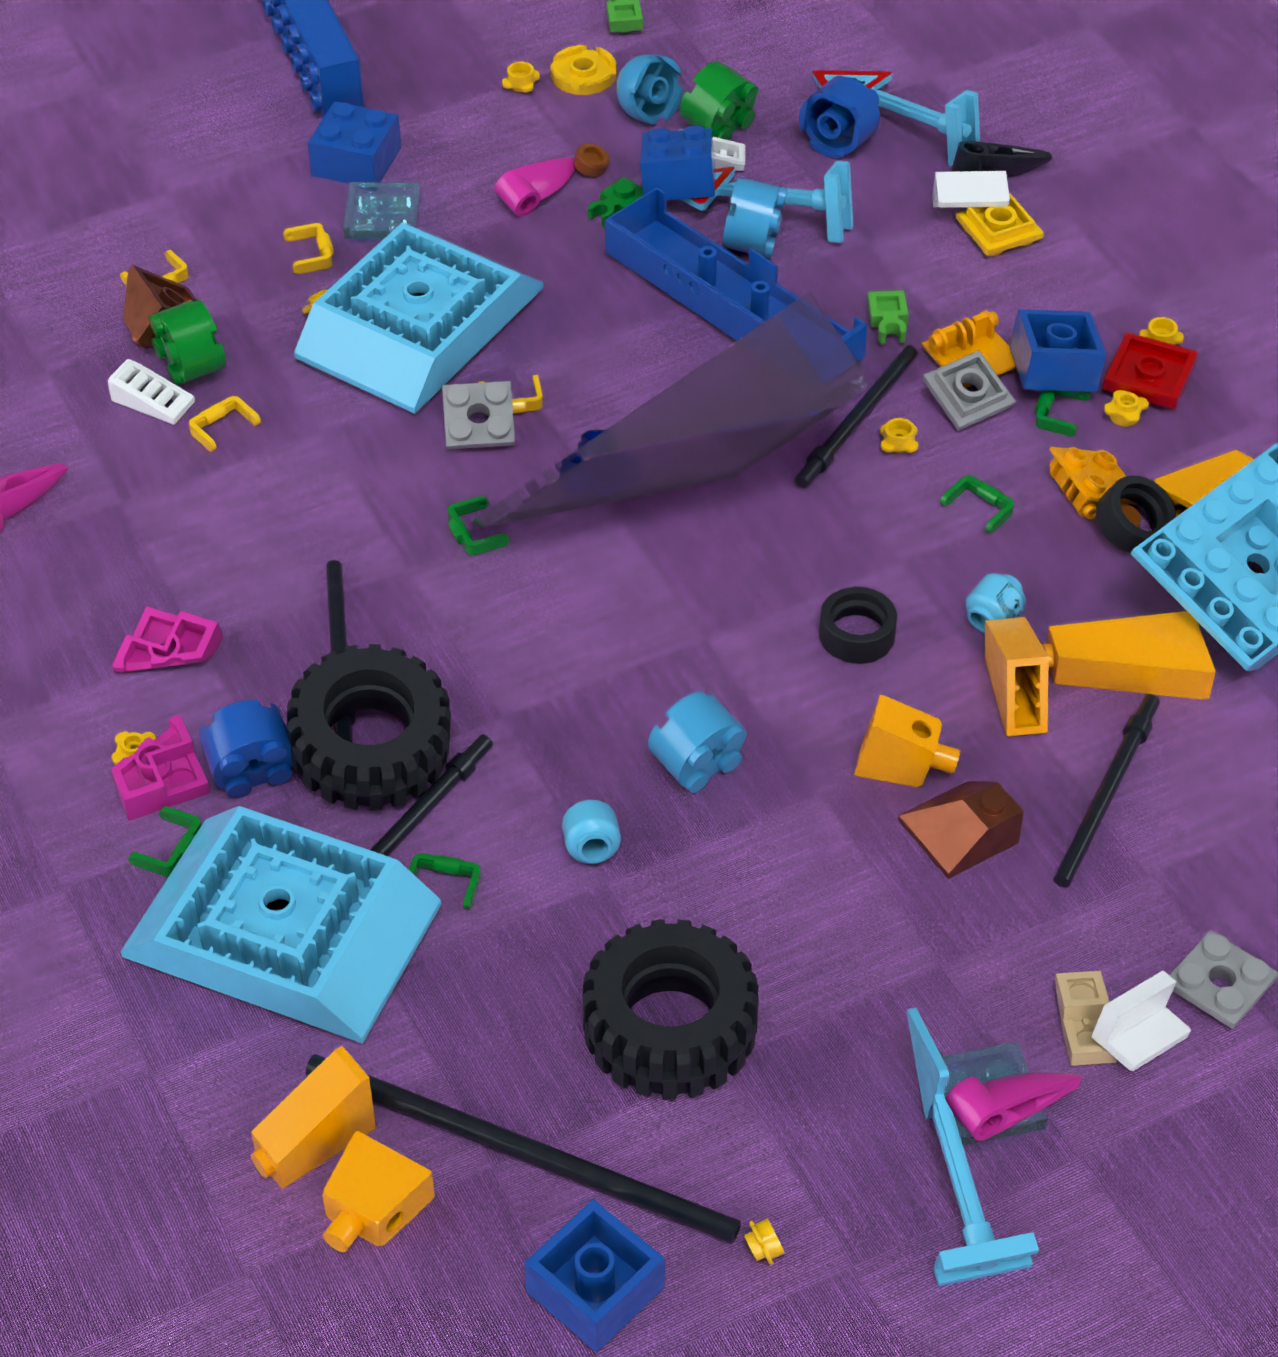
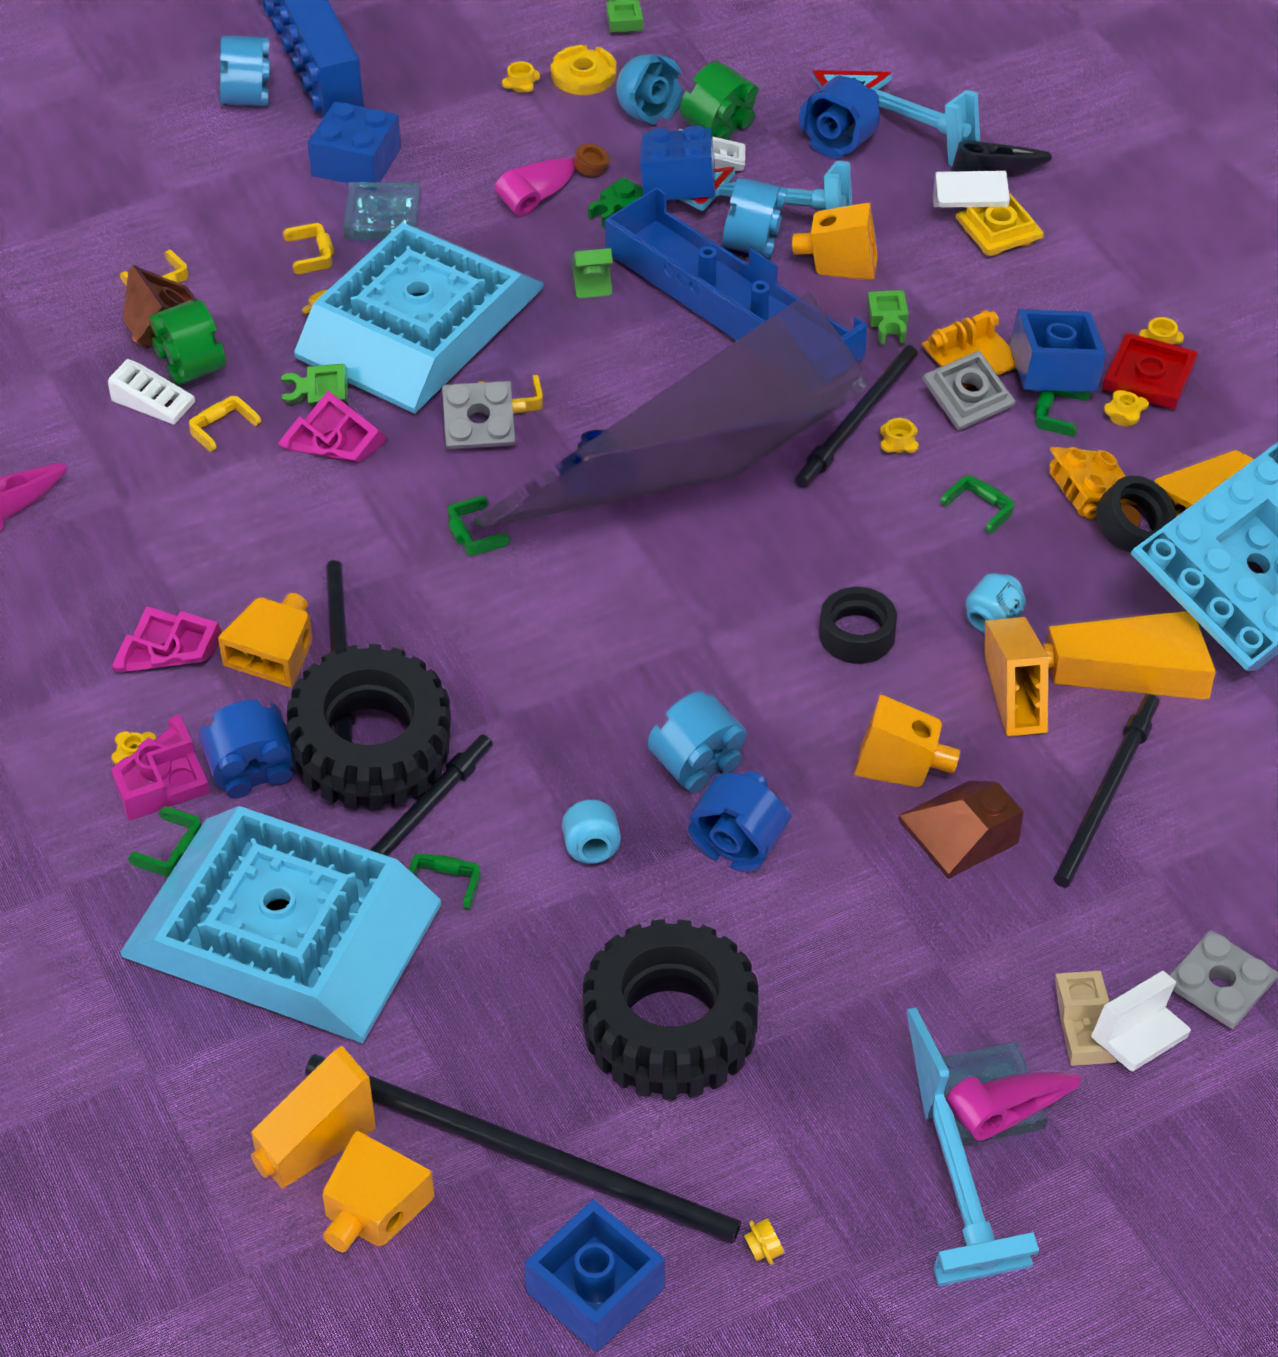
none -> light orange torso [218,593,313,688]
none -> dark azure brick [220,35,269,106]
none -> dark pink slope [278,391,388,463]
none -> bright green plate [281,363,348,407]
none -> bright green slope [570,248,613,298]
none -> blue brick [687,771,792,872]
none -> light orange torso [792,203,878,280]

